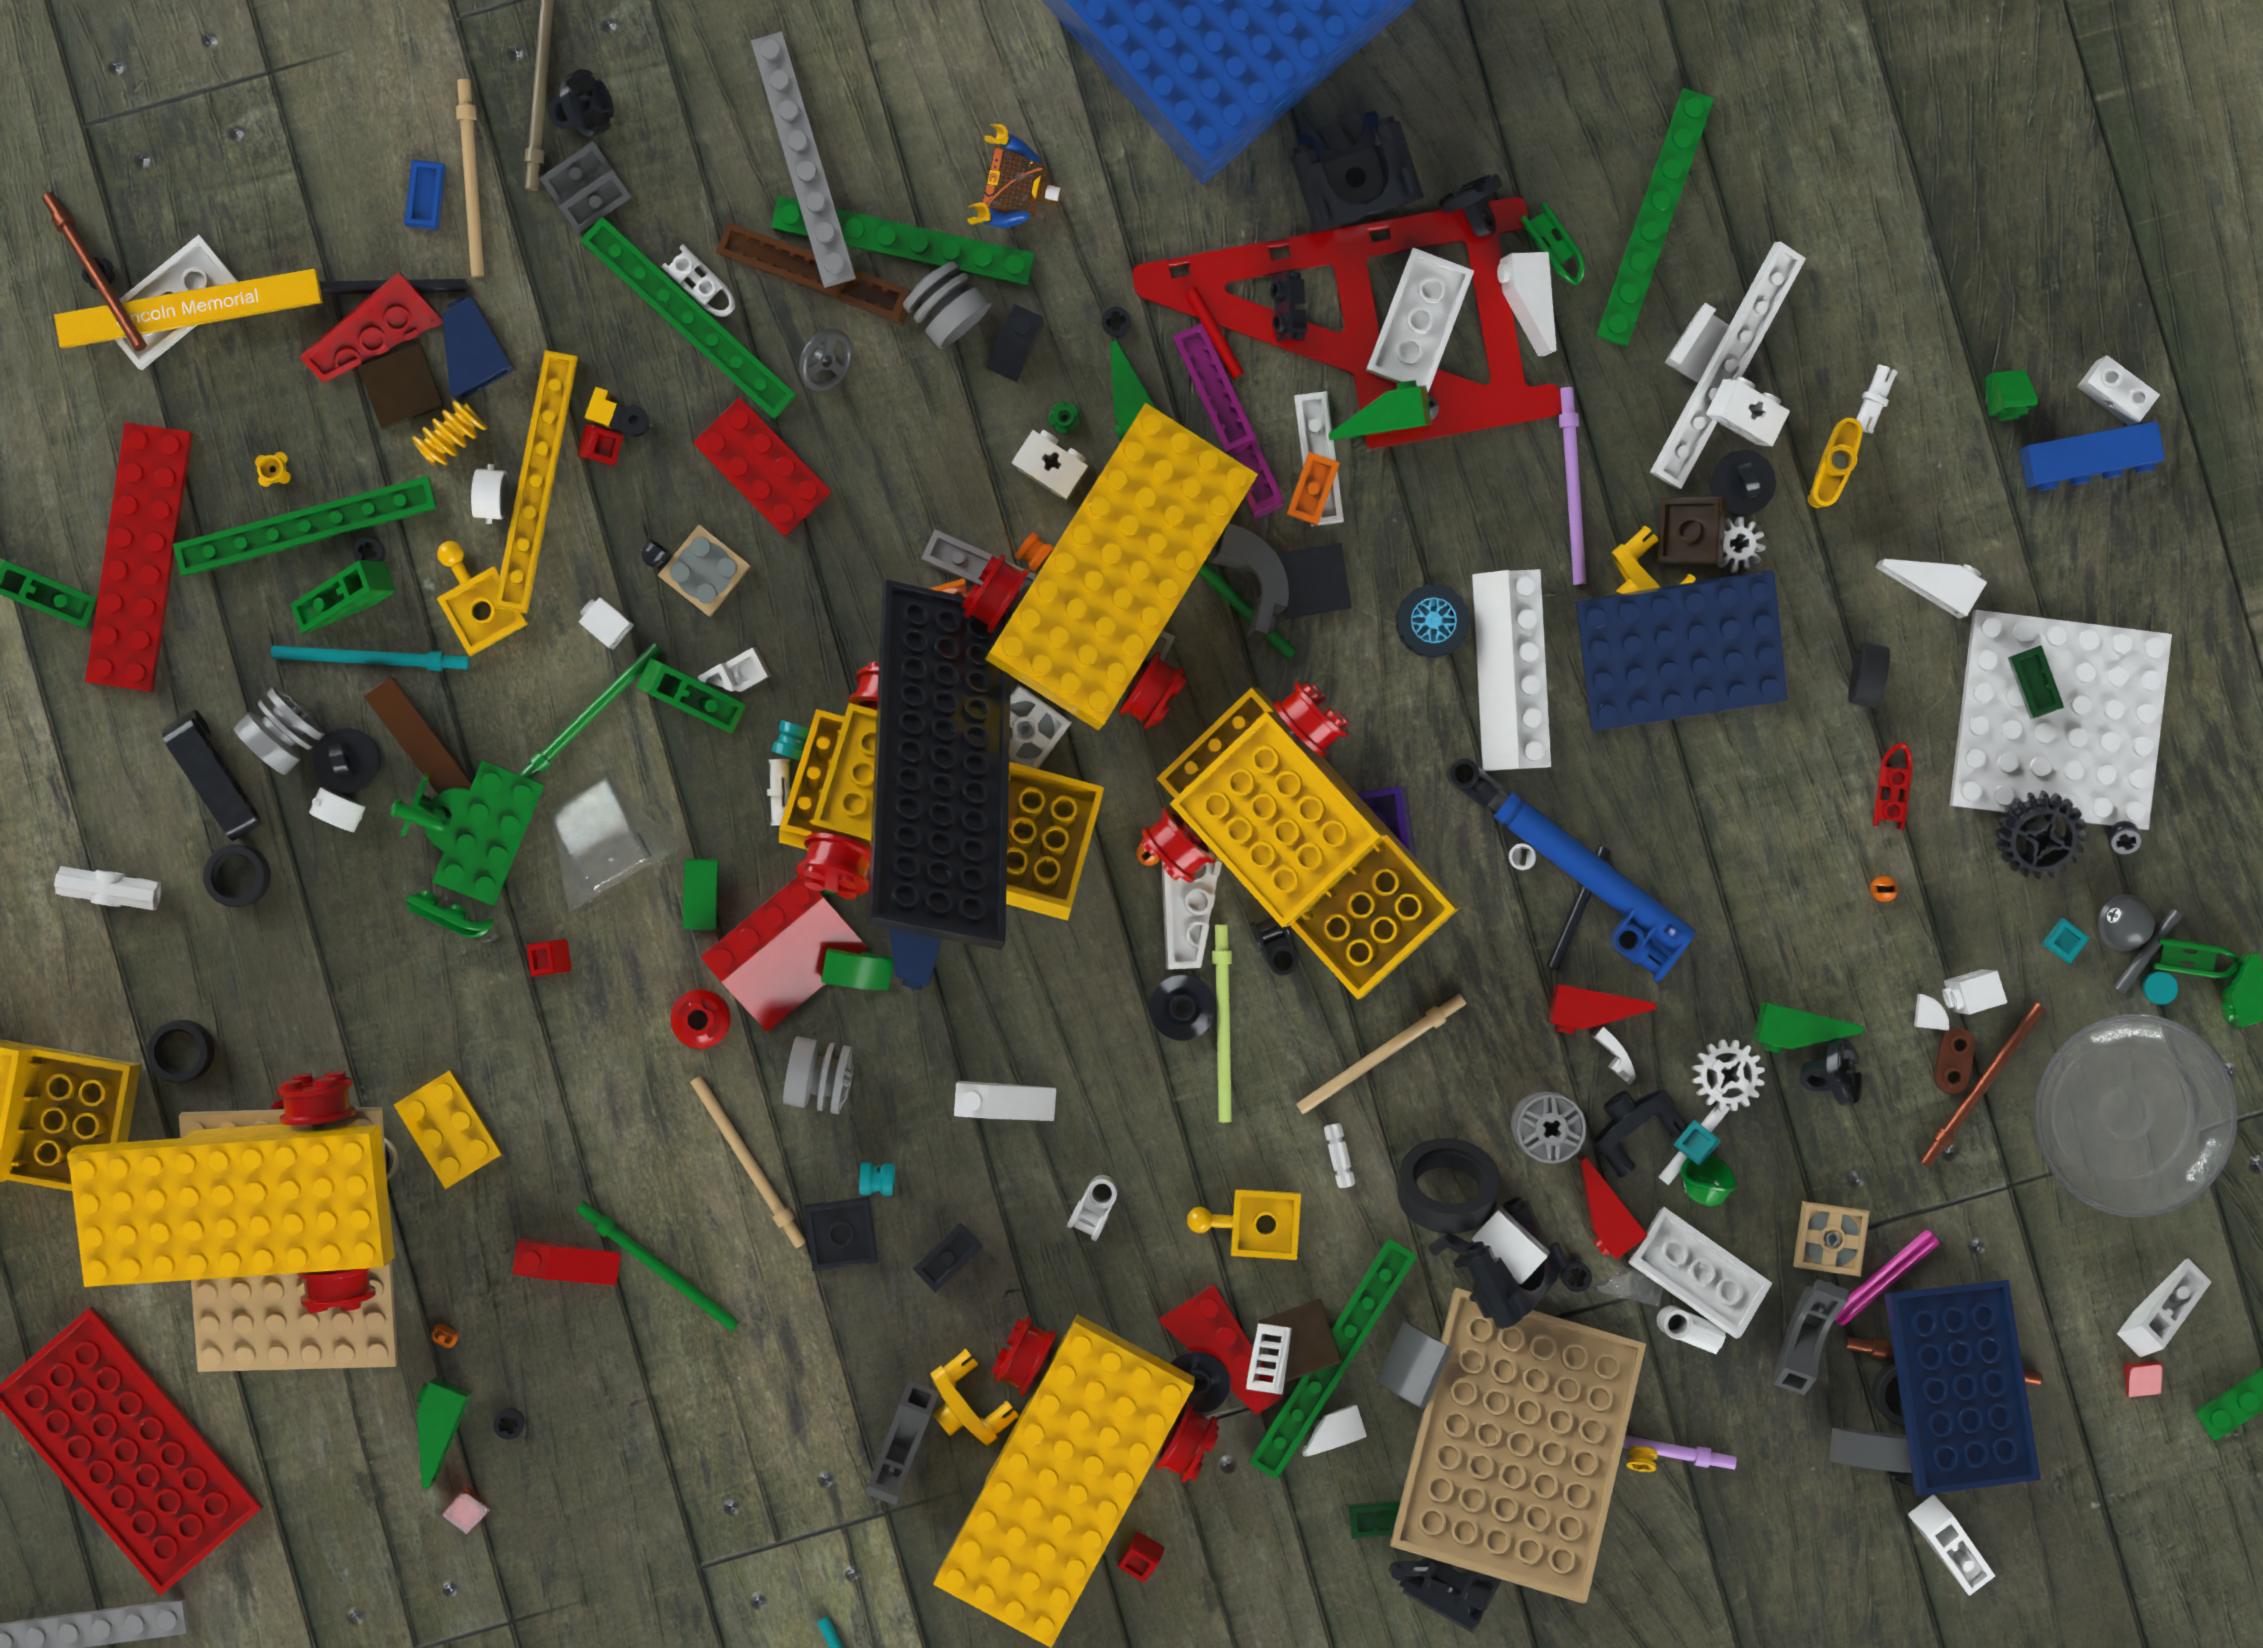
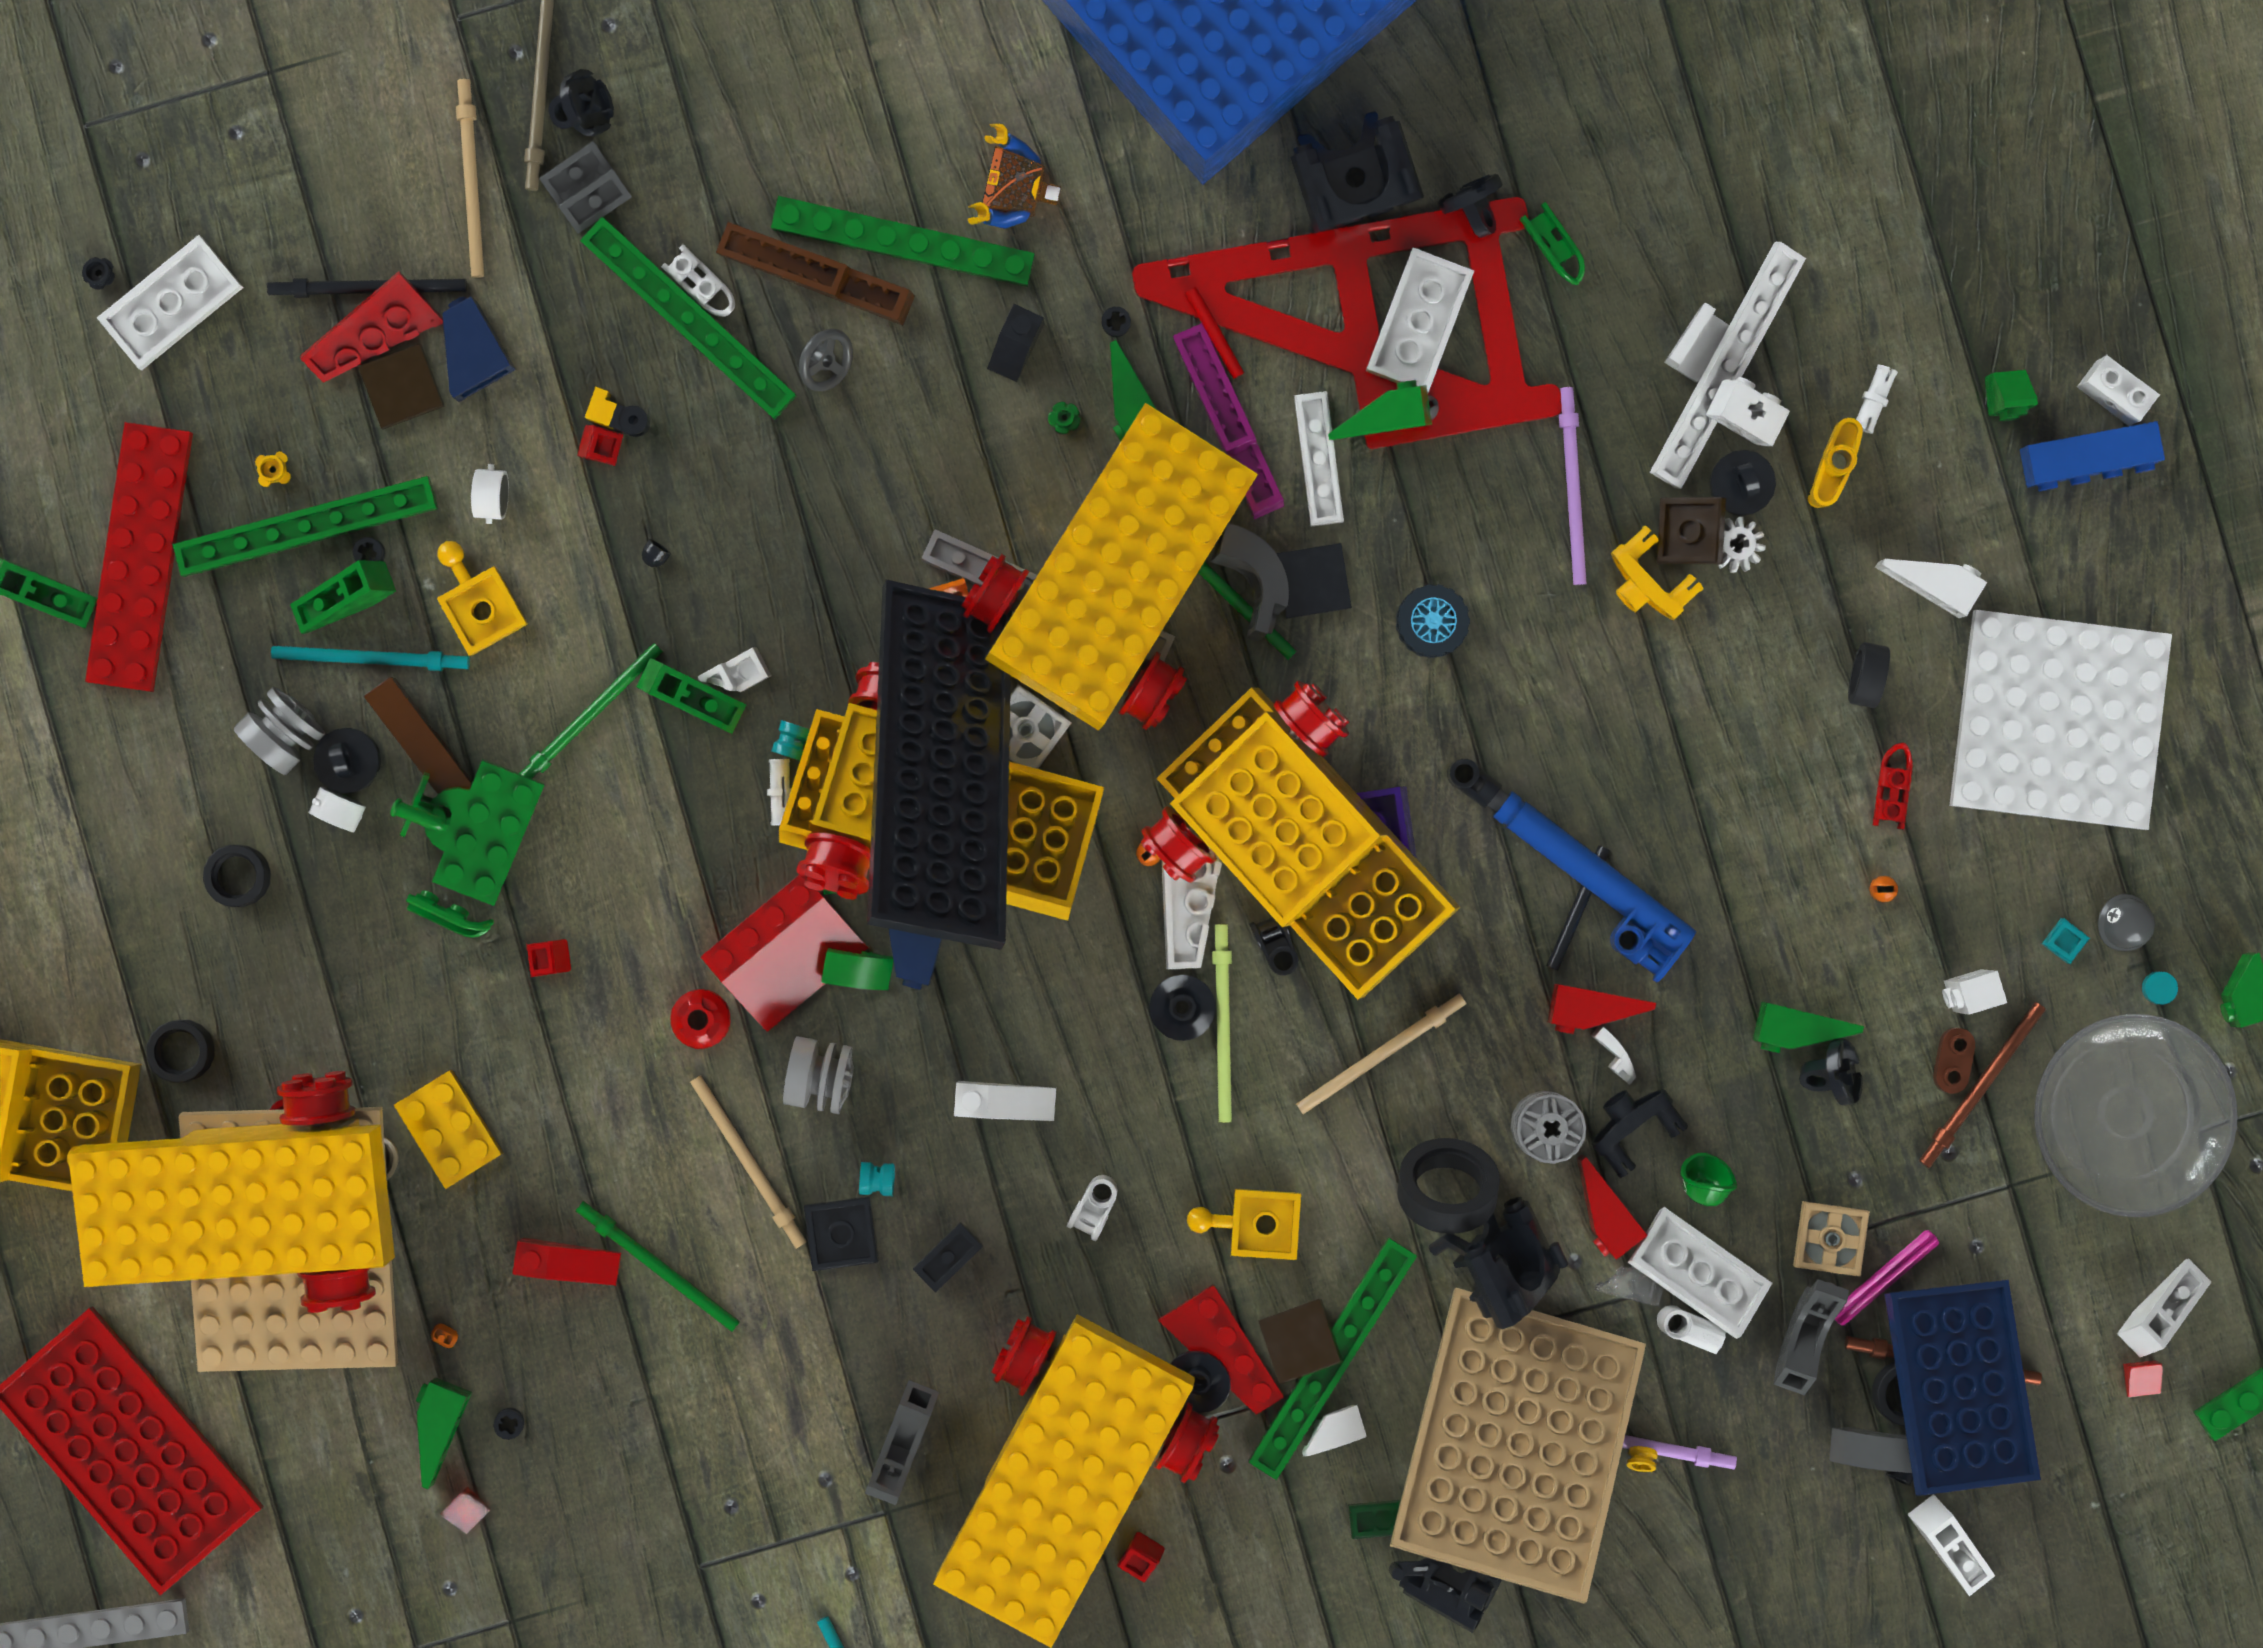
copper bar [42,192,147,351] -> none
yellow tile [54,269,323,349] -> none
white piece [54,866,162,910] -> none
black beam [162,709,262,841] -> none
blue tile [404,160,446,230] -> none
yellow piece [412,401,488,470] -> none
yellow tile [494,350,578,614] -> none
clear wedge [549,778,684,913] -> none
white brick [579,597,634,650] -> none
light grey piece [658,525,751,617] -> none
green slope [683,858,719,930] -> none
red plate [693,397,832,538] -> none
light grey plate [751,31,856,288] -> none
light grey wheel [903,261,991,349] -> none
yellow connector [930,1348,1019,1446] -> none
white brick [1011,430,1089,502] -> none
orange wheel [1014,531,1054,573] -> none
white slope [1246,1323,1292,1395] -> none
black hinge [1270,271,1308,342] -> none
orange plate [1286,452,1340,526] -> none
white axle [1324,1123,1355,1188] -> none
dark grey slope [1376,1321,1452,1409] -> none
white slope [1472,569,1551,771] -> none
white panel [1472,1206,1550,1284] -> none
white slope [1497,252,1557,356] -> none
white hinge [1509,843,1536,870] -> none
black bush [1561,1261,1592,1292] -> none
dark blue plate [1575,570,1788,731] -> none
green plate [1595,88,1714,347] -> none
white bar [1659,1105,1730,1185] -> none
teal tile [1673,1120,1721,1167] -> none
white gear [1692,1040,1765,1111] -> none
white tile [1914,994,1949,1031] -> none
black gear [1995,790,2087,880] -> none
dark green plate [2007,645,2064,719] -> none
black bush [2108,821,2141,855] -> none
dark grey bar [2113,909,2183,995] -> none
green piece [2153,937,2240,978] -> none

